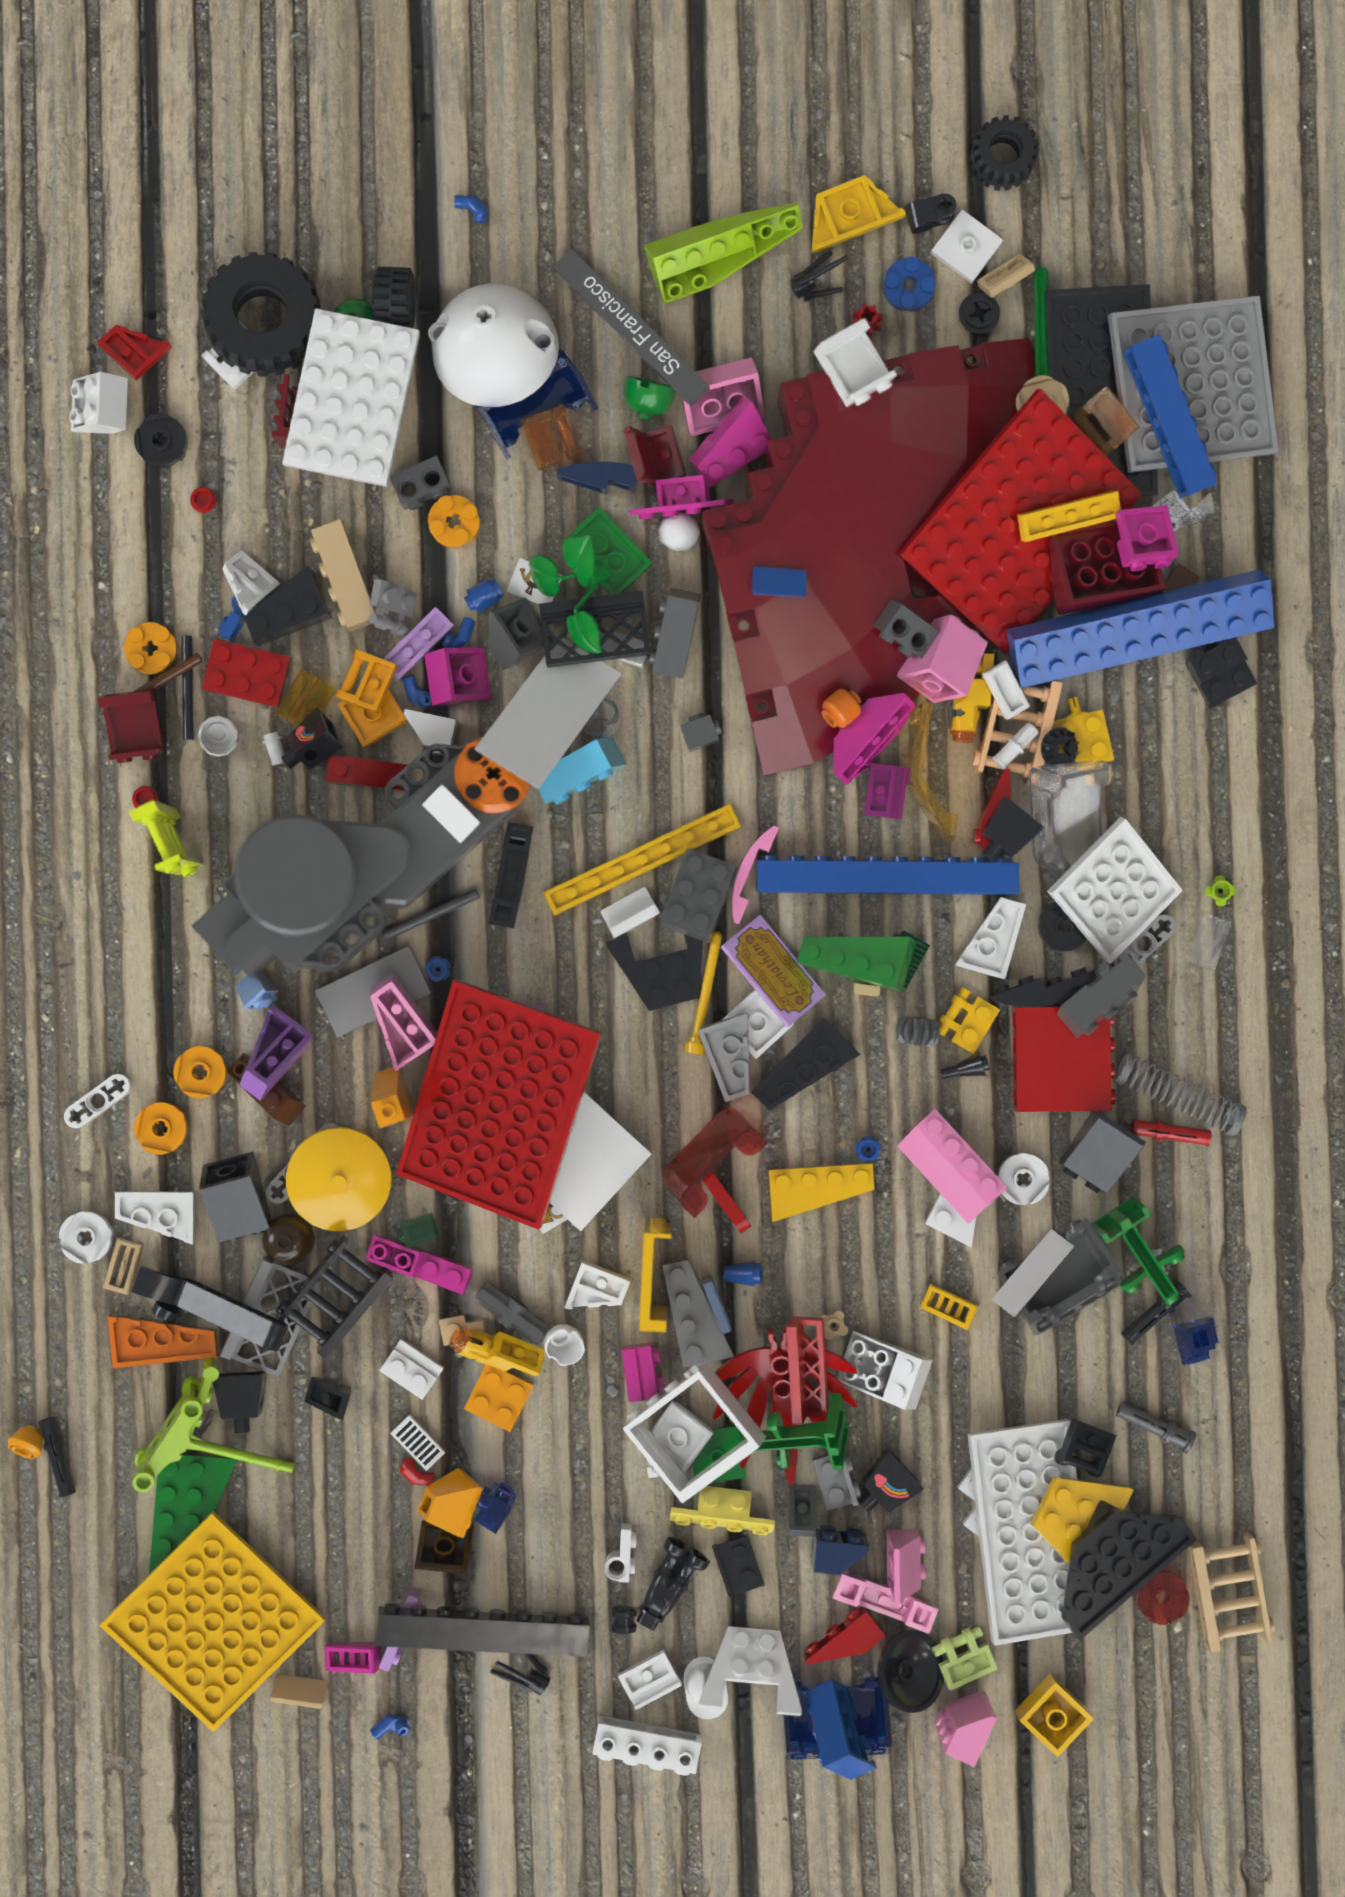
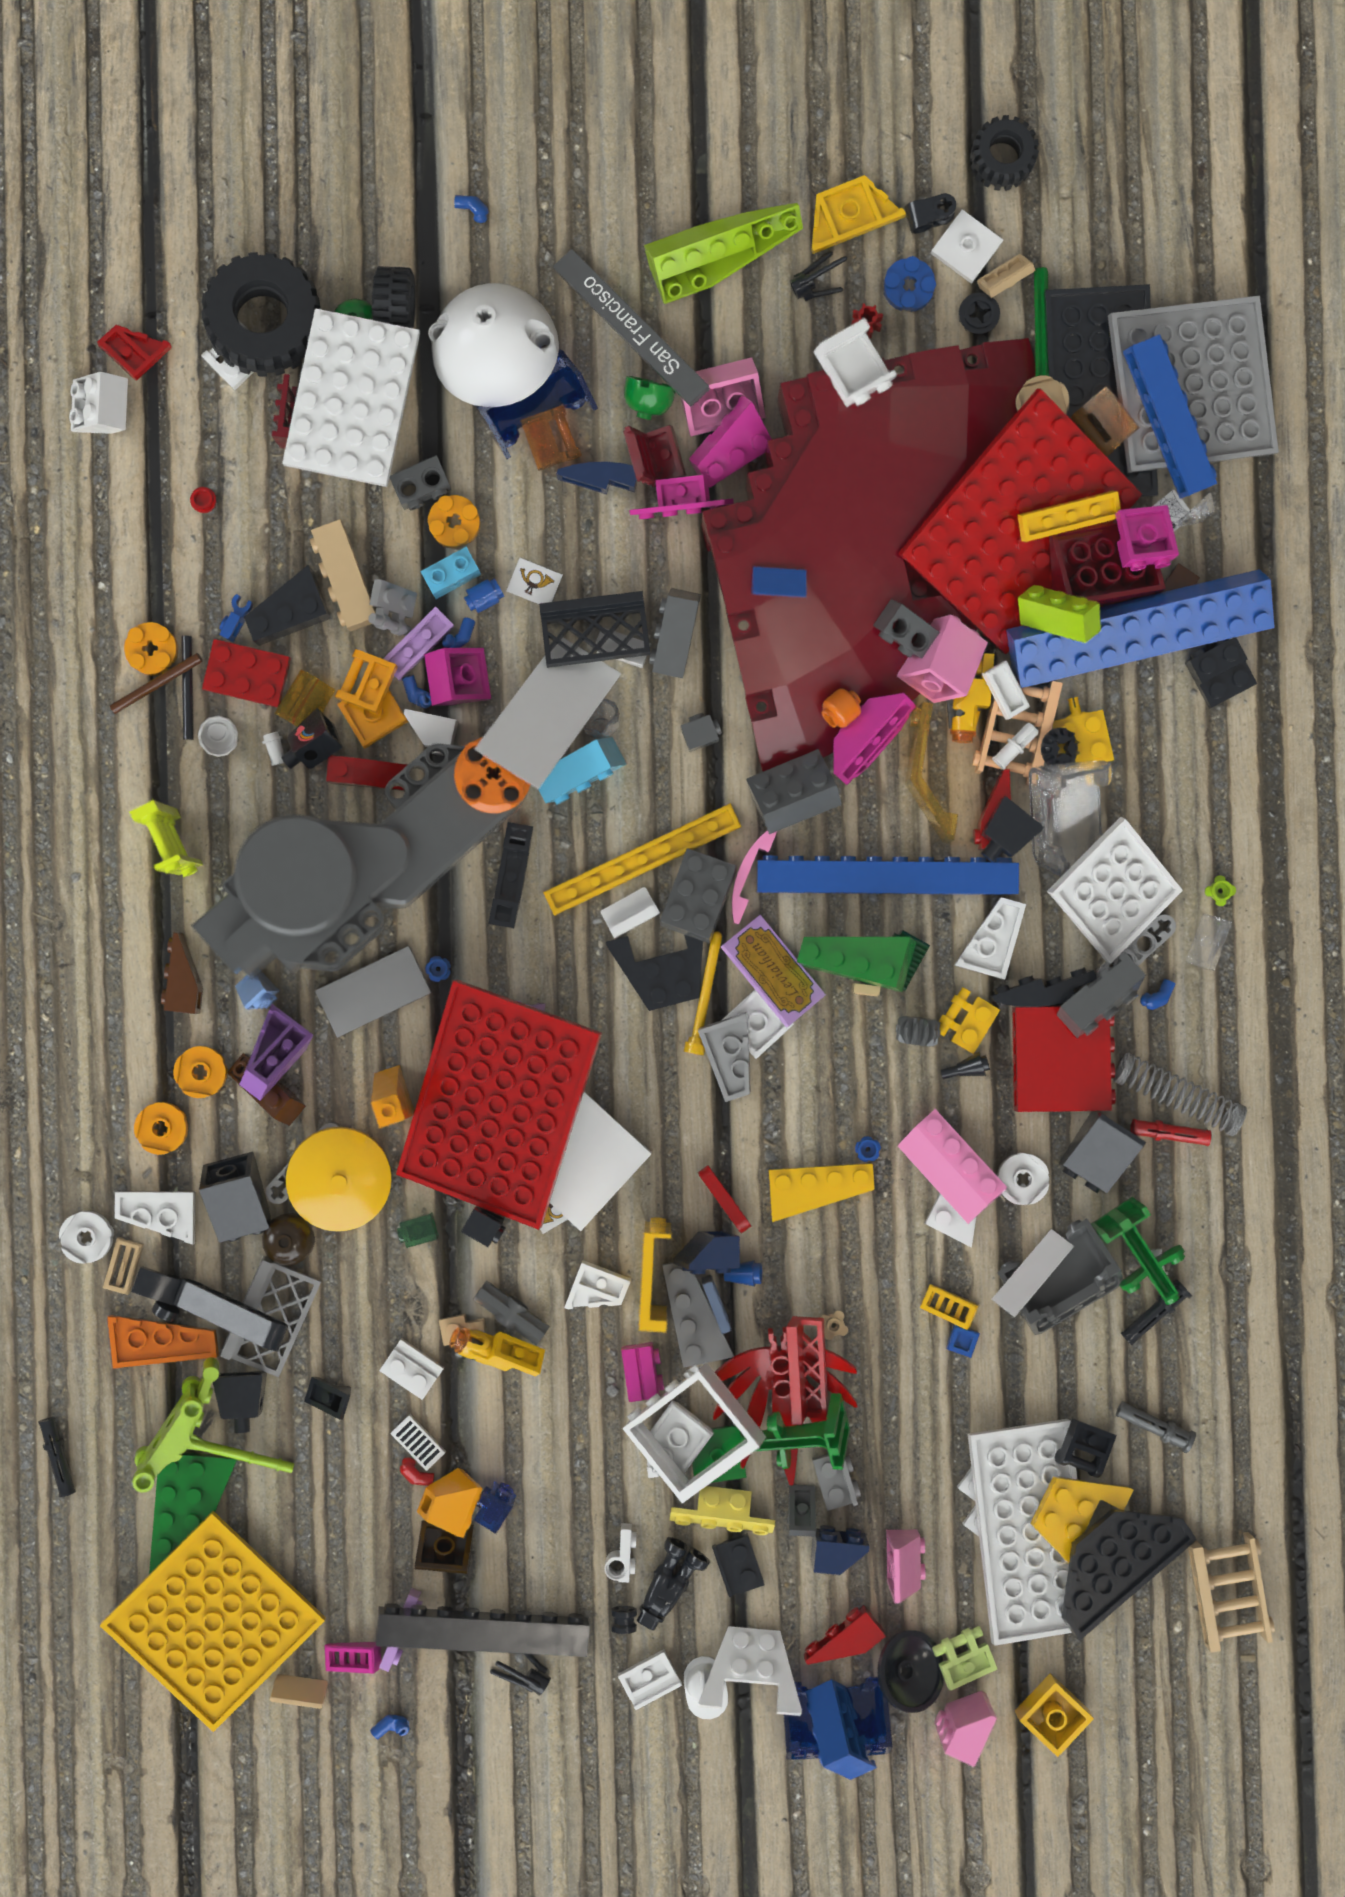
light orange cone [7,1425,43,1459] -> none
white beam [64,1073,133,1128] -> none
dark red panel [98,689,165,763] -> none
red plate [132,786,159,808] -> none
black plate [134,413,188,468] -> none
white wing [222,550,280,615] -> none
black fence [276,1234,393,1359] -> none
dark pink slope [365,1235,474,1295] -> none
bright pink wedge [370,972,438,1071] -> none
dark grey bar [382,889,480,941] -> none
white slope [423,785,480,843] -> none
light orange plate [464,1365,534,1432] -> none
dark grey slope [489,597,552,670] -> none
green plant [529,534,608,653] -> none
white hair [543,1324,585,1366] -> none
green plate [562,507,653,595] -> none
white brick [593,1715,702,1776] -> none
white hair [658,512,700,551] -> none
clear red windscreen [662,1107,768,1219] -> none
black wing [751,1018,861,1111] -> none
bright pink slope [832,1573,939,1633] -> none
white slope [837,1331,933,1410] -> none
black torso [858,1447,924,1513] -> none
magenta plate [864,763,908,820] -> none
black plate [1038,901,1087,952] -> none
clear red plate [1135,1570,1190,1625] -> none
clear blue brick [1173,1316,1219,1365] -> none
none -> reddish brown slope [161,932,203,1014]
none -> medium azure brick [421,547,481,599]
none -> black brick [461,1206,506,1247]
none -> dark blue slope [673,1231,740,1274]
none -> dark grey brick [746,749,842,834]
none -> blue tile [946,1324,980,1358]
none -> lime brick [1018,585,1101,643]
none -> blue arm [1140,979,1176,1010]

